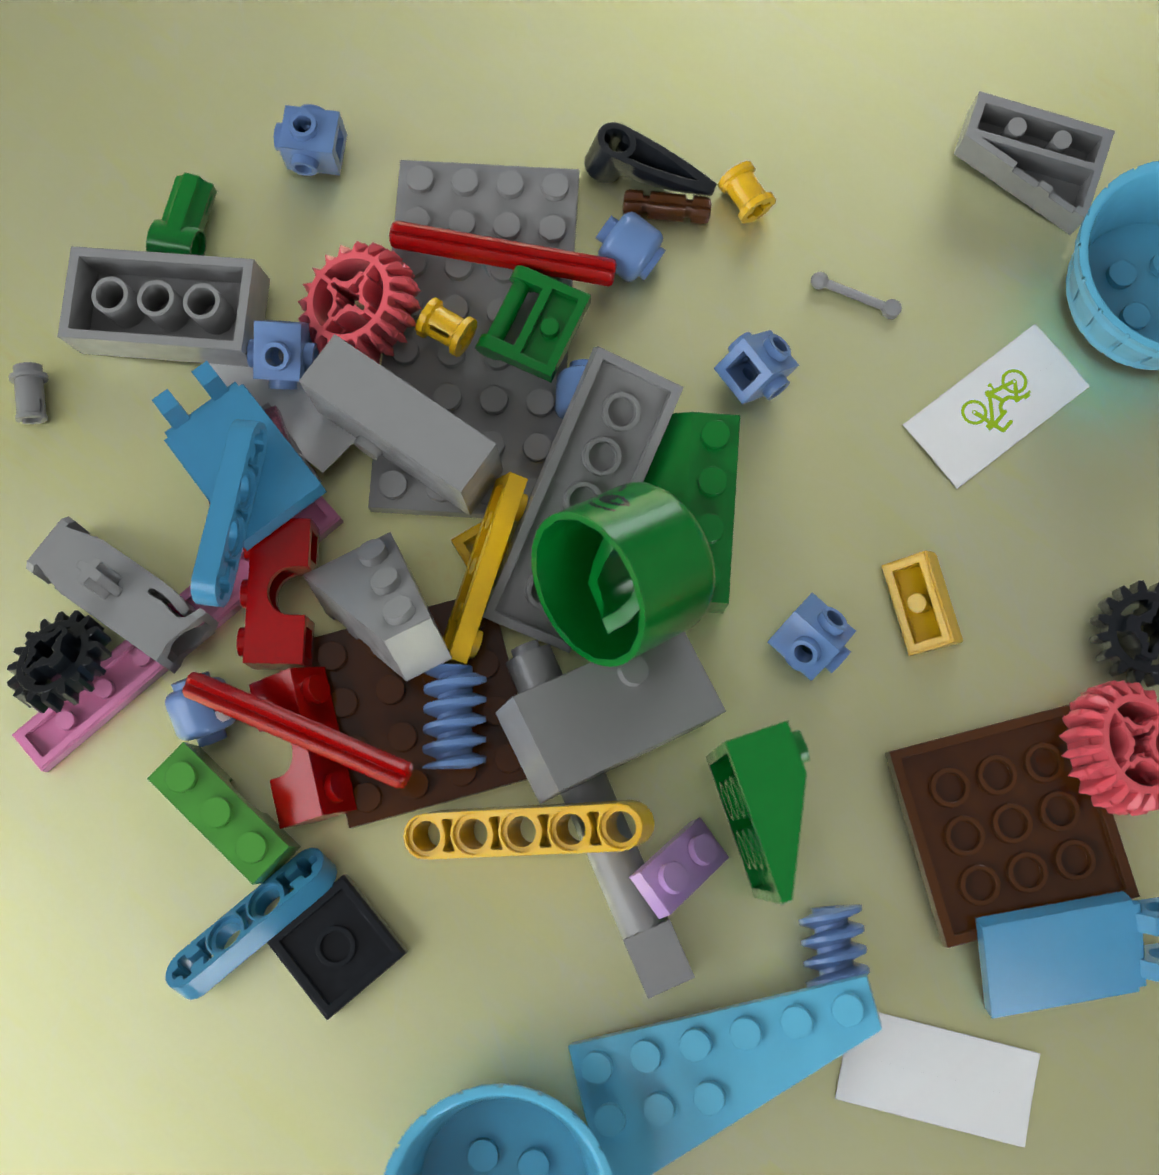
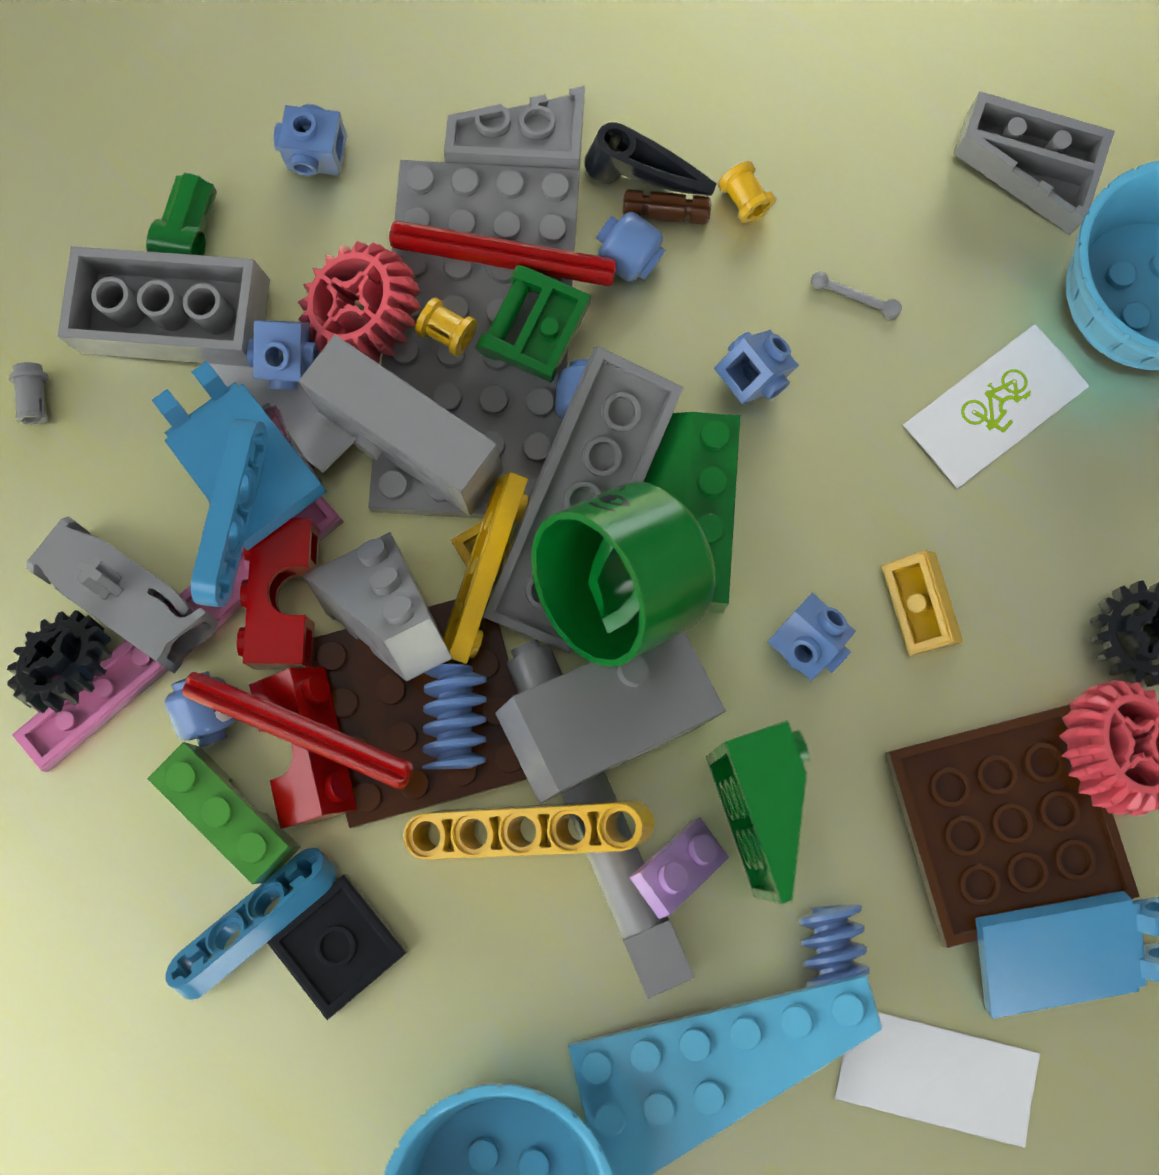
none -> light grey wing [444,86,585,170]

